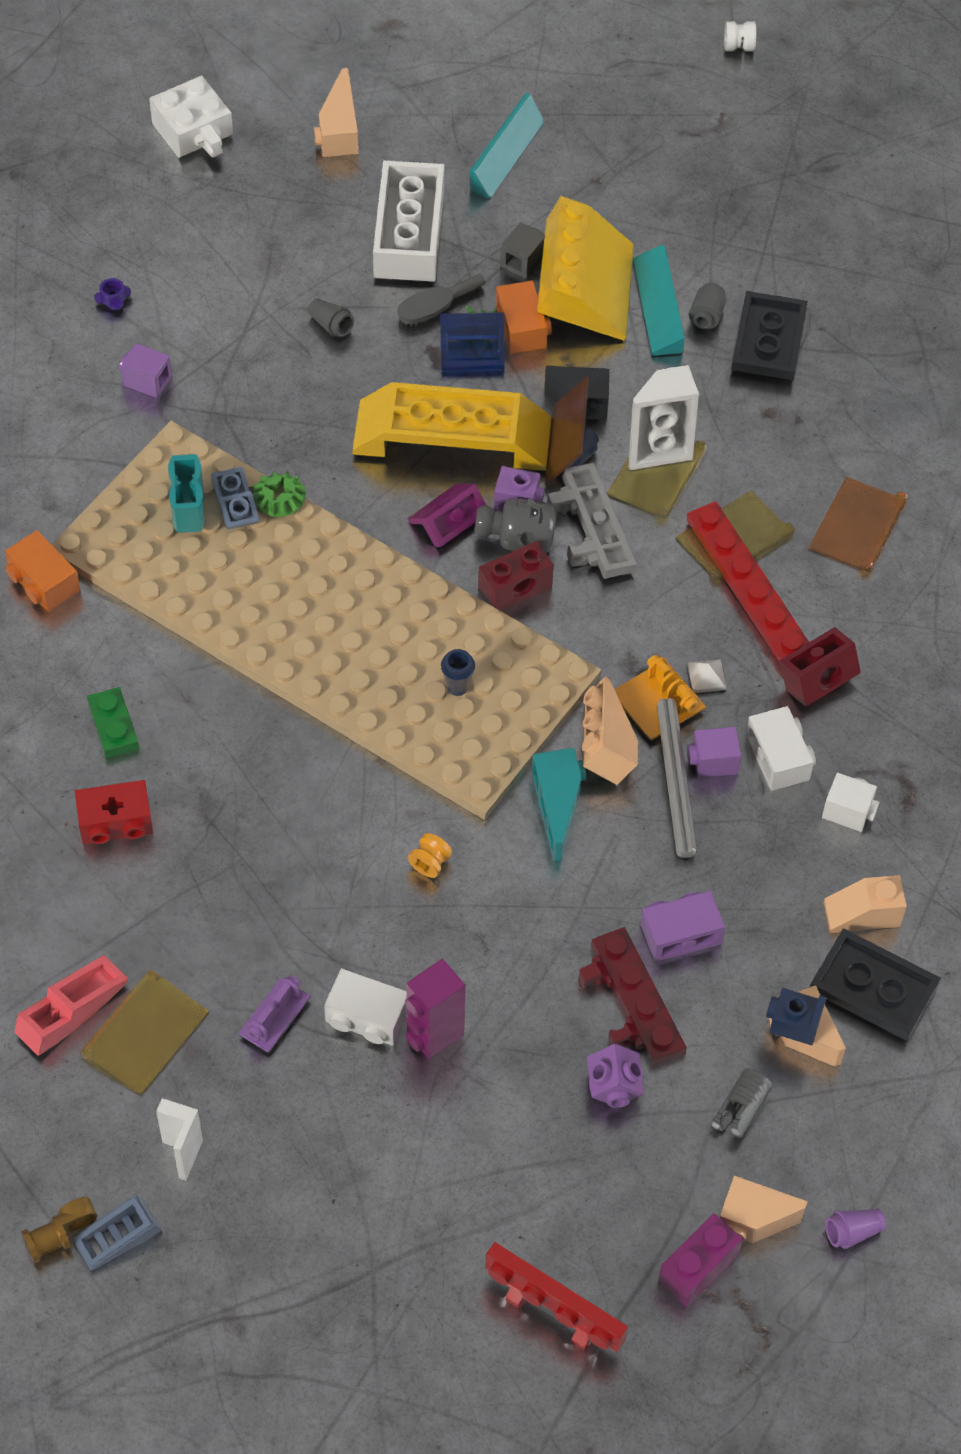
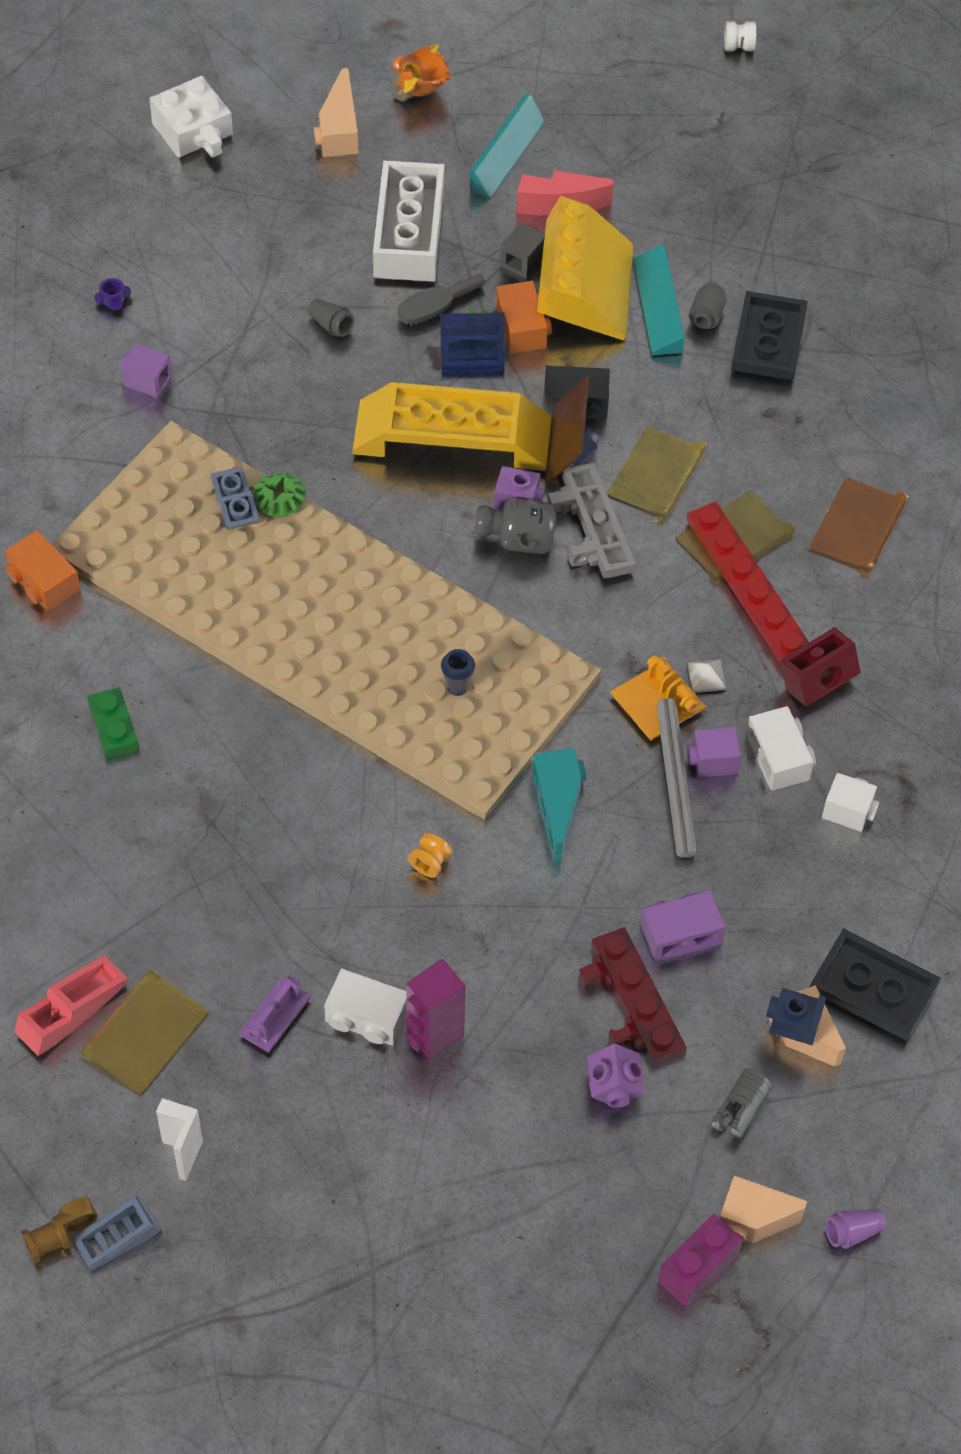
red brick [74,780,153,844] -> none
teal brick [168,454,205,533] -> none
magenta panel [407,484,486,547] -> none
dark red brick [478,541,554,611] -> none
red hinge [485,1242,628,1353] -> none
light nougat slope [582,676,638,785] -> none
white slope [628,365,699,470] -> none
light nougat slope [824,875,907,933] -> none
none -> orange hair [392,44,451,102]
none -> coral slope [517,170,614,215]

